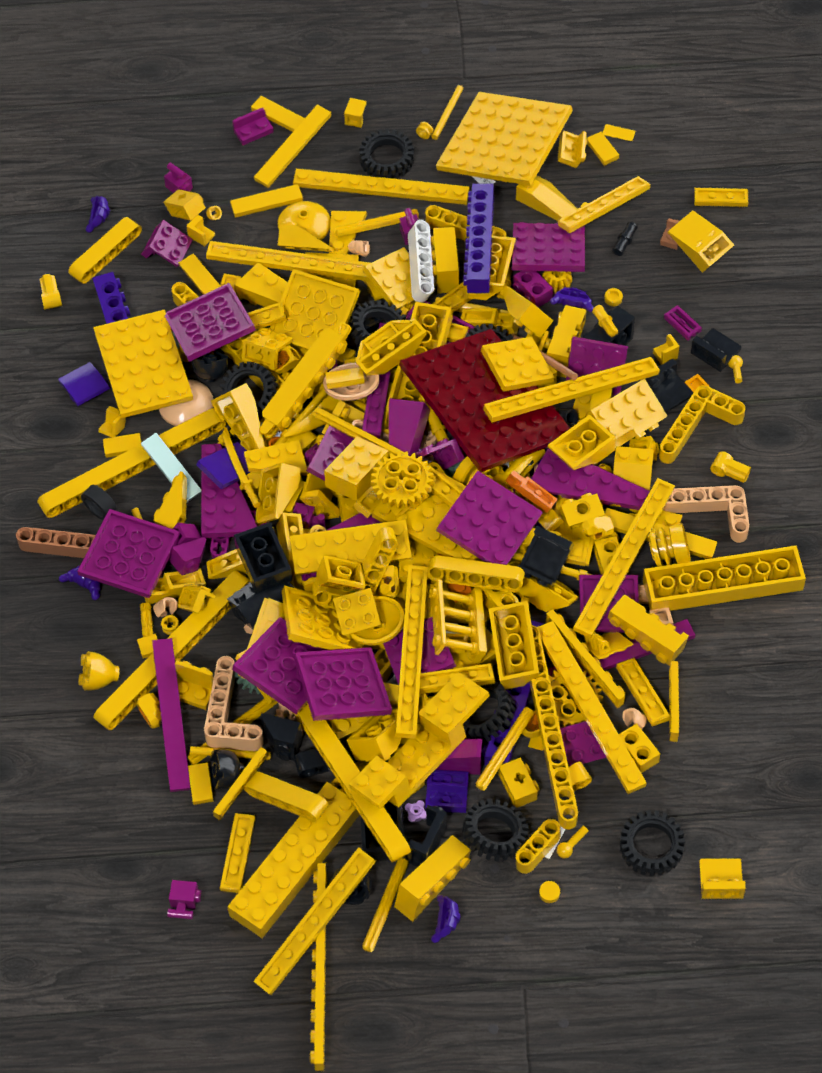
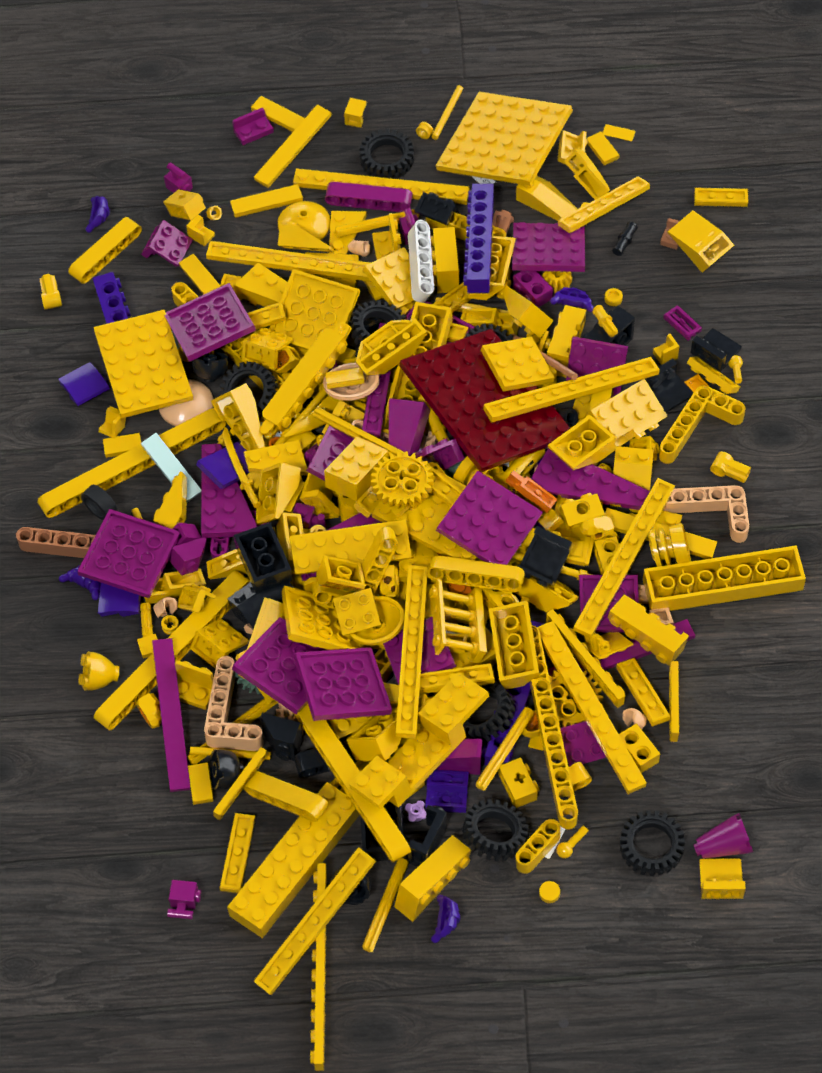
none -> dark purple slope [98,583,141,617]
none -> yellow bracket [190,619,249,669]
none -> magenta beam [325,182,413,212]
none -> yellow bracket [372,213,401,260]
none -> black bracket [414,192,460,226]
none -> nougat bracket [493,210,514,234]
none -> yellow slope [564,147,610,200]
none -> yellow plate [687,356,740,394]
none -> magenta cone [693,813,753,859]

